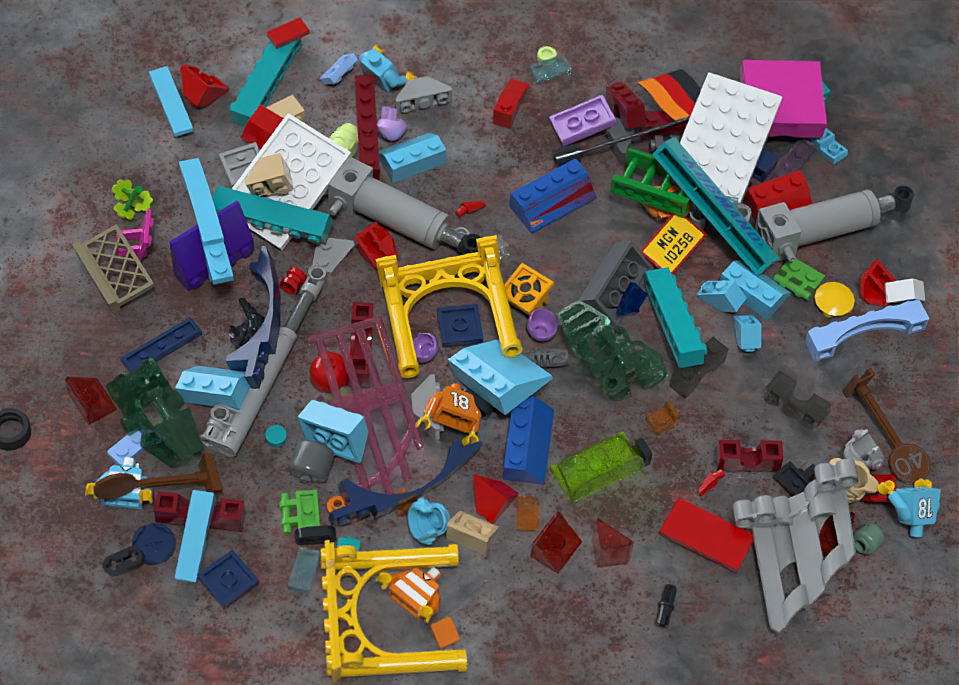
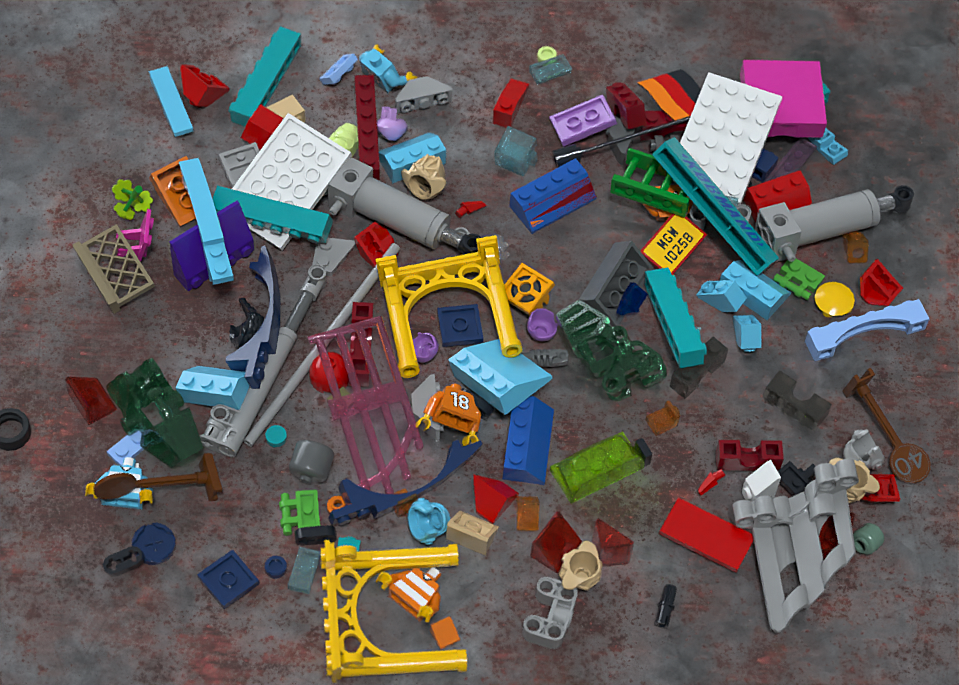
dark blue tile [120,317,202,376] -> none
dark red arch [154,491,245,532] -> none
medium azure slope [175,490,216,584] -> none
tan slope [245,153,294,198] -> none
red tile [267,17,310,49] -> none
red wheel [279,266,307,295] -> none
medium azure slope [298,400,368,463] -> none
medium azure torso [877,478,941,537] -> none
white slope [884,279,925,303] -> none
none -> orange slope [149,156,196,227]
none -> light grey piece [243,243,400,447]
none -> dark blue tile [265,556,287,579]
none -> tan piece [401,154,446,199]
none -> clear light blue plate [494,126,538,177]
none -> light grey beam [522,577,578,649]
none -> tan piece [559,541,602,591]
none -> white slope [742,460,781,502]
none -> clear orange bracket [843,232,868,263]

